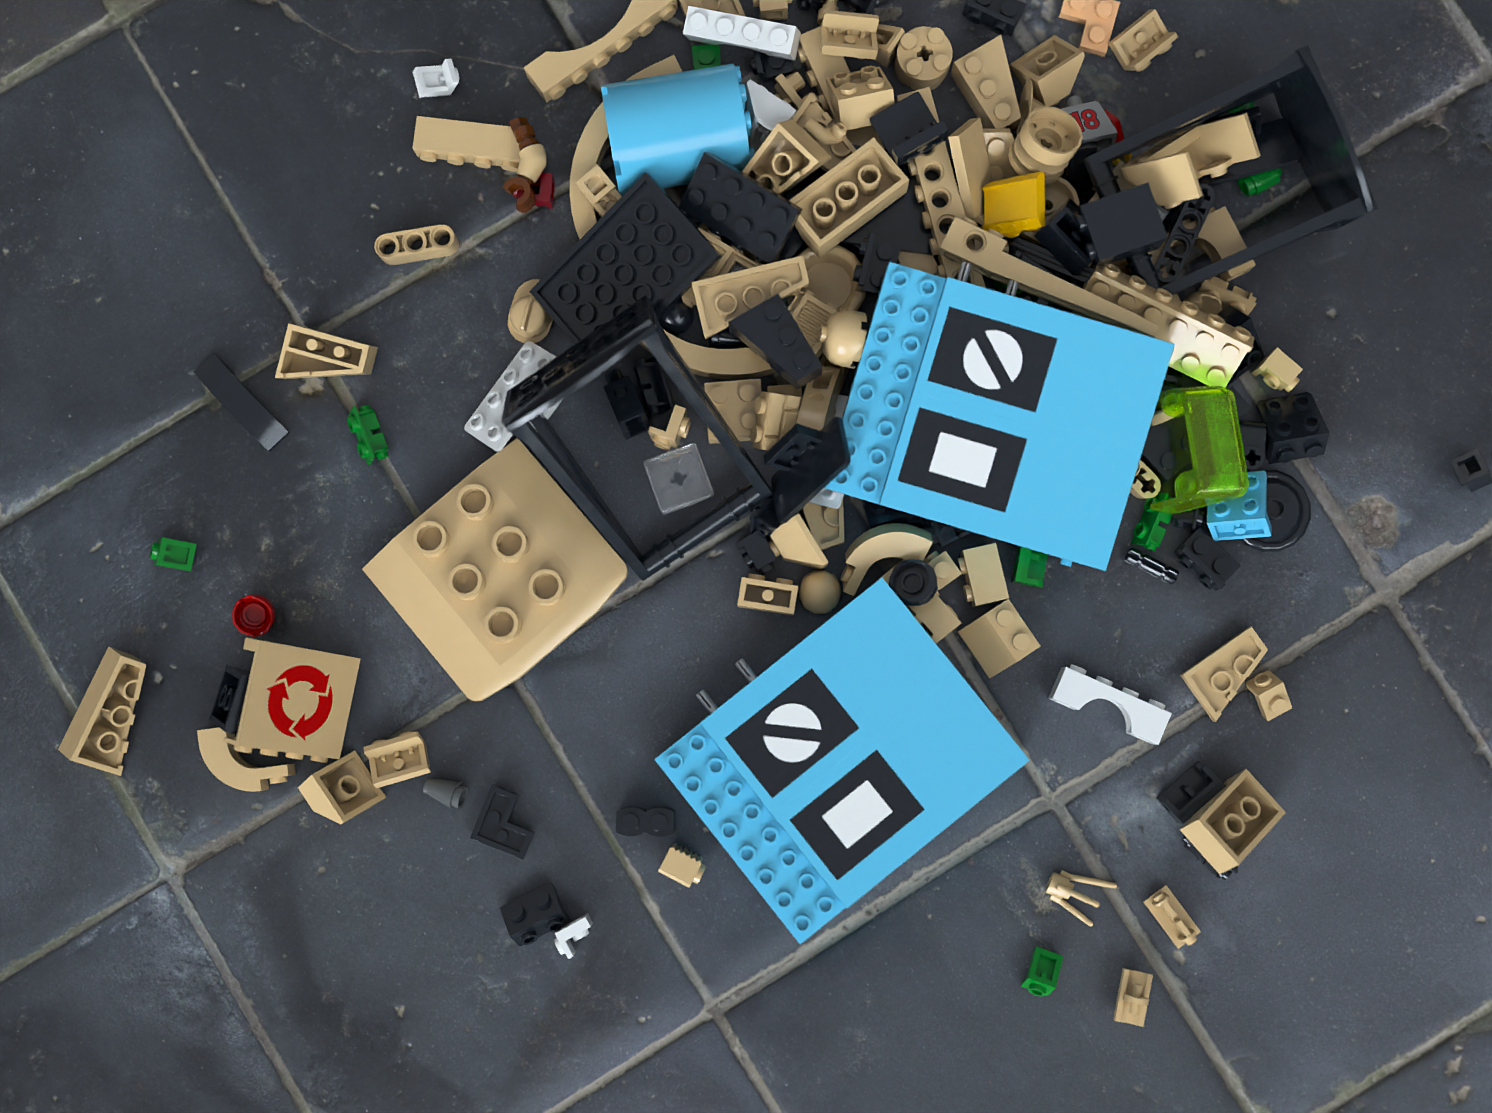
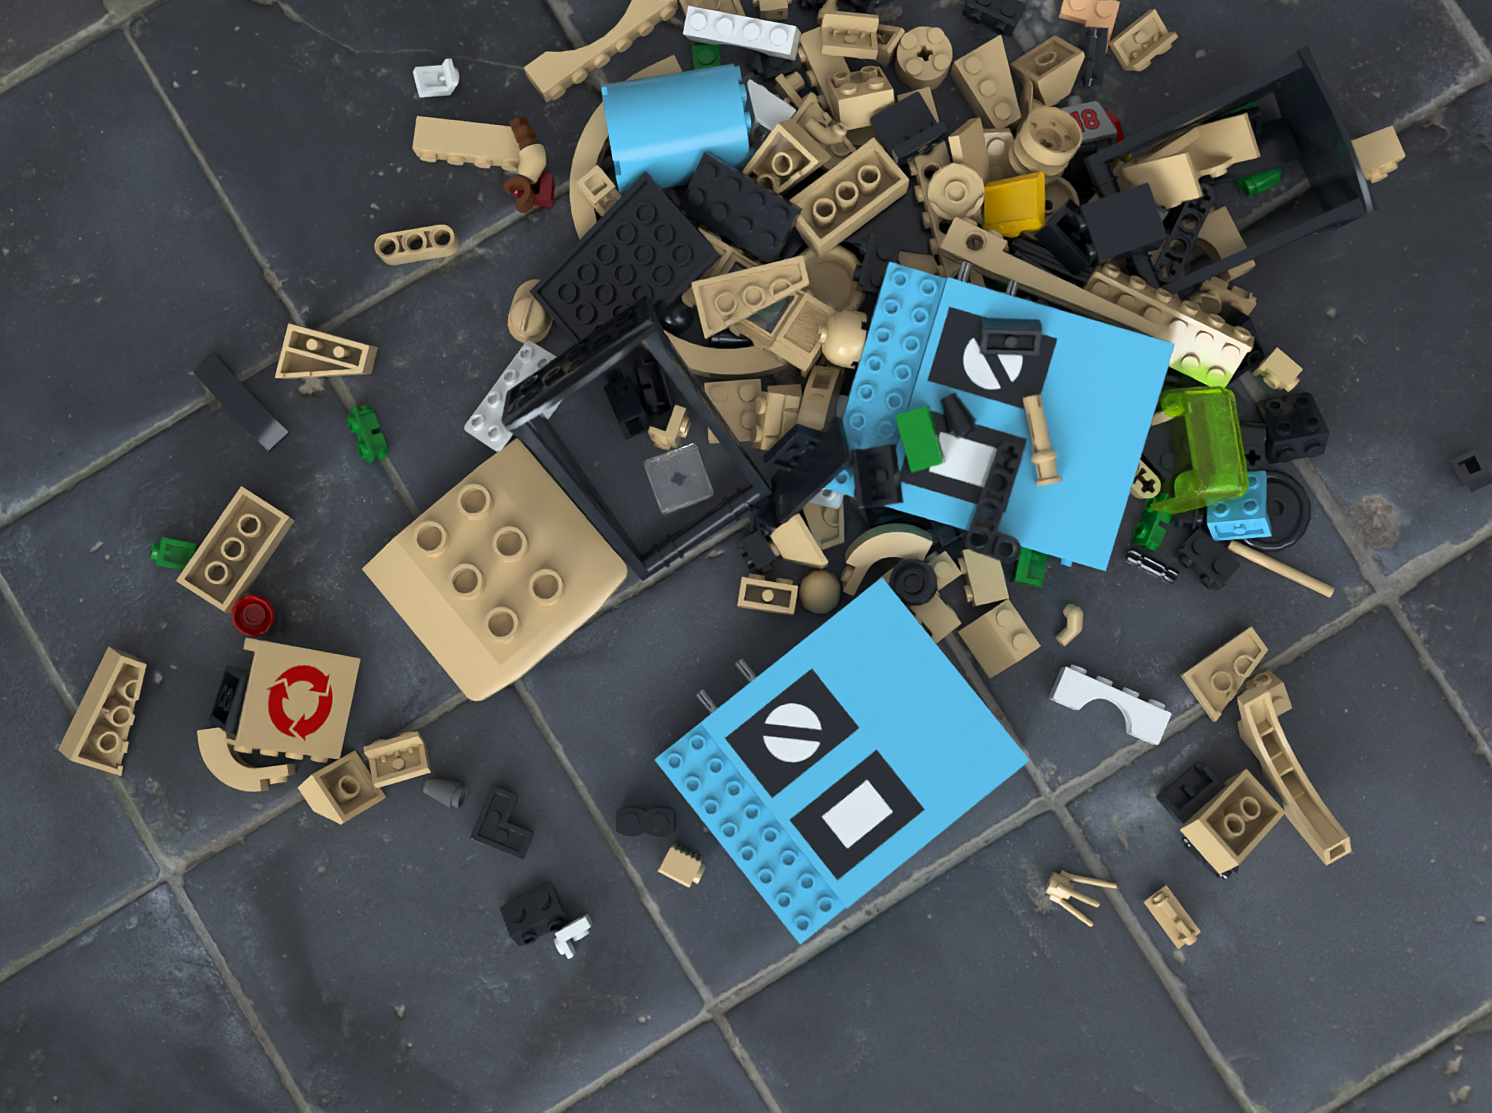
black wedge [728,294,822,389] -> none
green bracket [1021,946,1063,996] -> none
tan hips [1113,968,1153,1027] -> none
none -> tan brick [176,486,295,614]
none -> black bracket [850,444,904,509]
none -> green hinge [895,405,946,473]
none -> tan tile [927,162,985,221]
none -> black cone [940,393,978,439]
none -> black beam [963,441,1023,563]
none -> black slope [979,318,1043,356]
none -> tan pin [1022,394,1063,487]
none -> tan arm [1055,604,1083,647]
none -> black hinge [1075,26,1108,86]
none -> tan bar [1226,540,1335,598]
none -> tan arch [1237,683,1351,866]
none -> tan brick [1351,125,1405,183]

